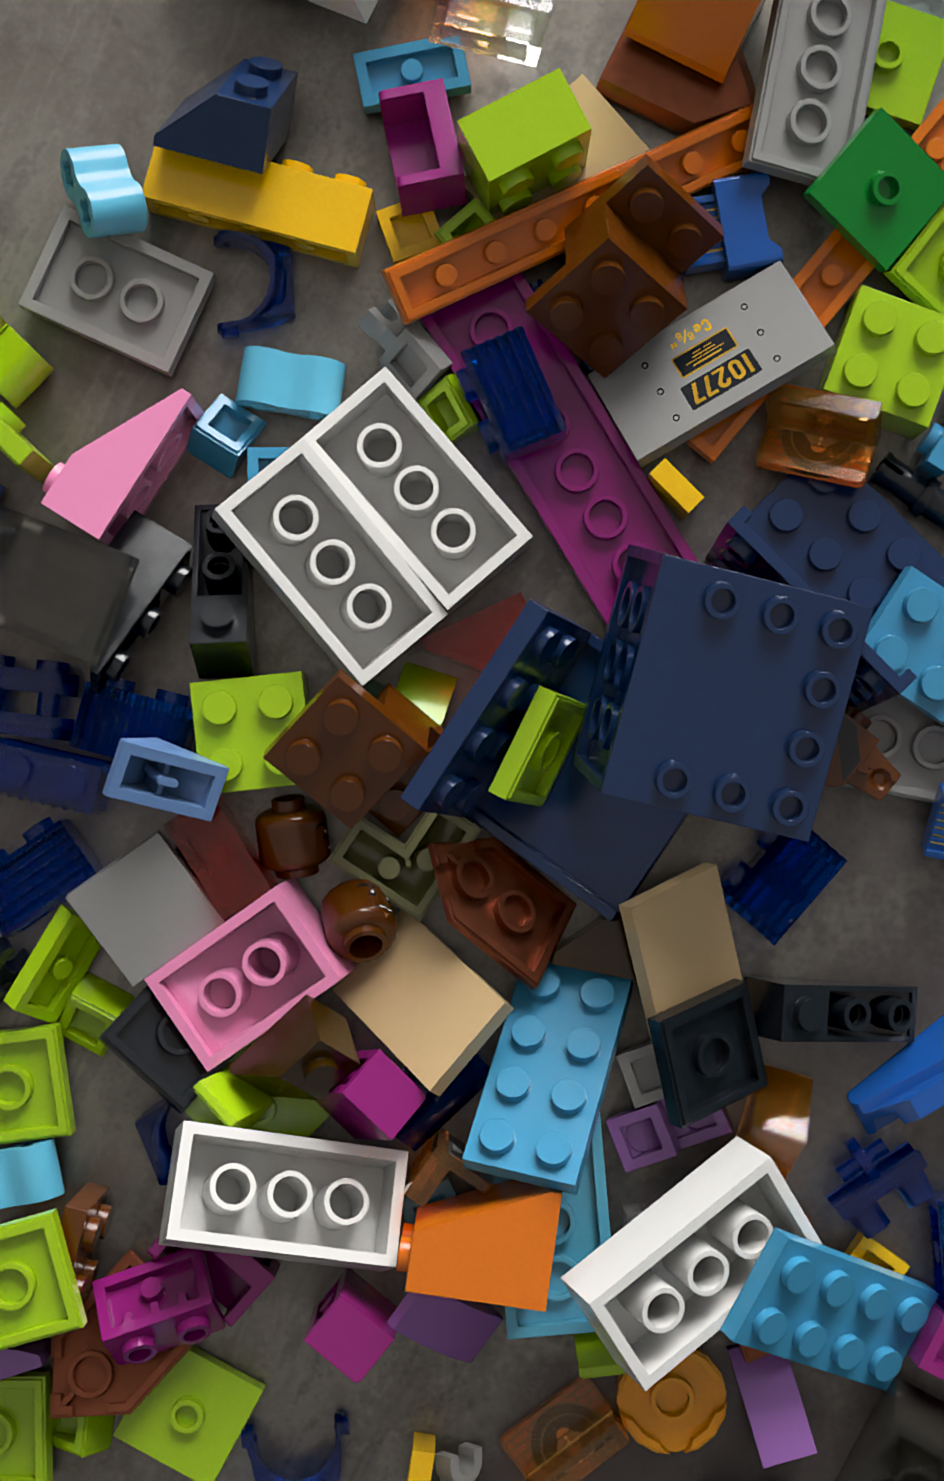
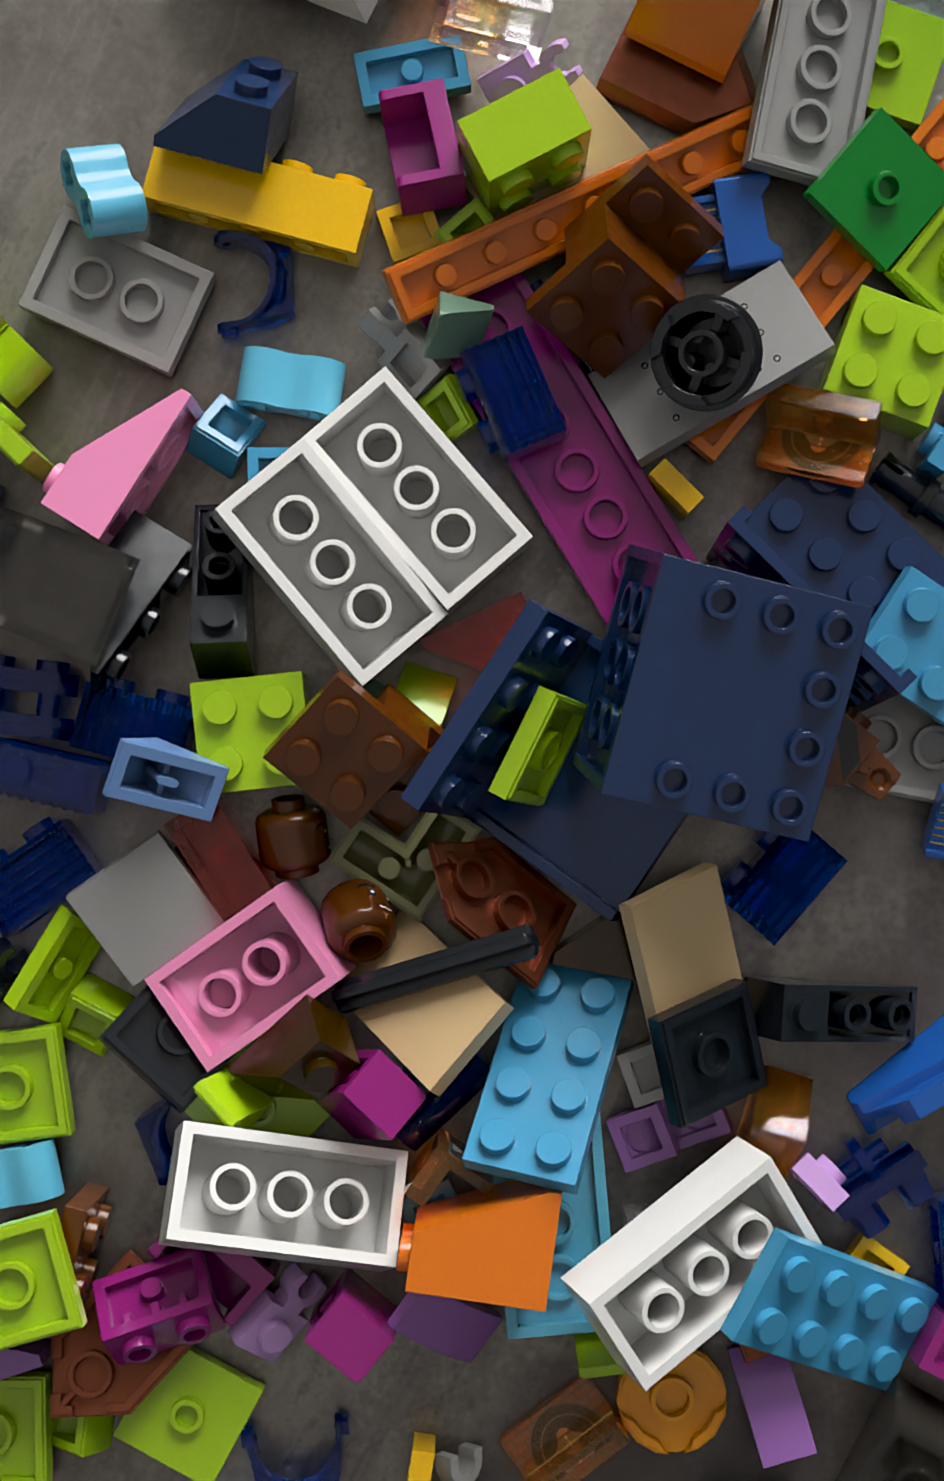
none -> lavender plate [227,1261,327,1364]
none -> black axle [331,925,540,1013]
none -> sand green slope [424,291,494,360]
none -> lavender plate [477,38,583,103]
none -> black cone [650,294,763,411]
none -> lavender plate [789,1153,850,1212]

